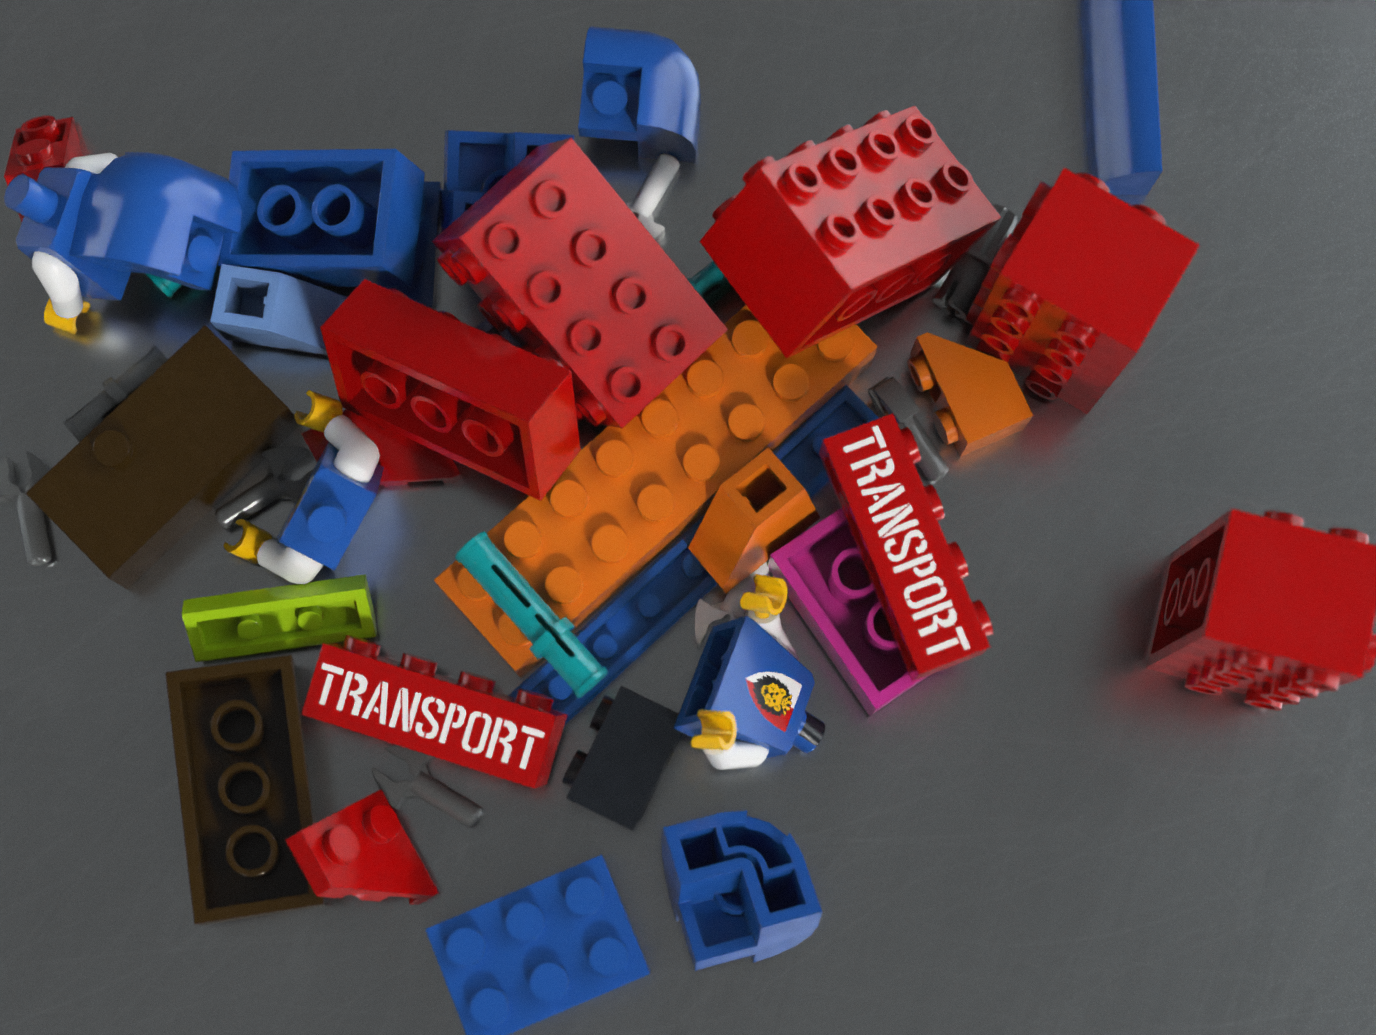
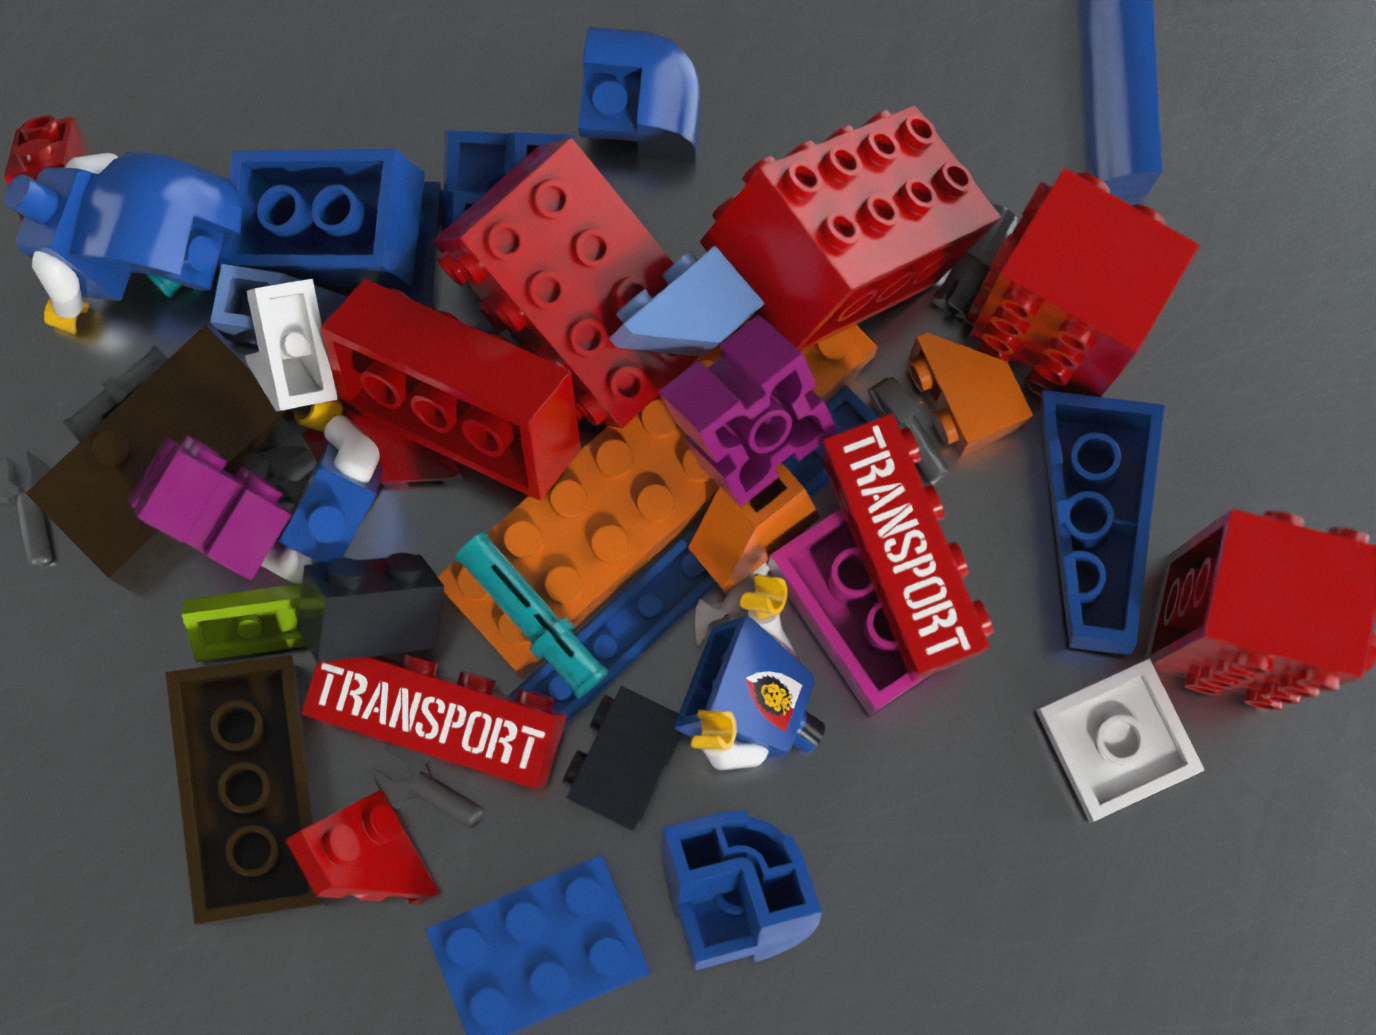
white bar [626,153,680,243] -> none
none -> magenta brick [128,435,291,581]
none -> white slope [245,279,338,411]
none -> black brick [296,553,444,662]
none -> medium blue slope [609,246,765,356]
none -> magenta brick [659,315,837,507]
none -> white plate [1036,659,1205,822]
none -> blue wedge [1040,390,1165,656]

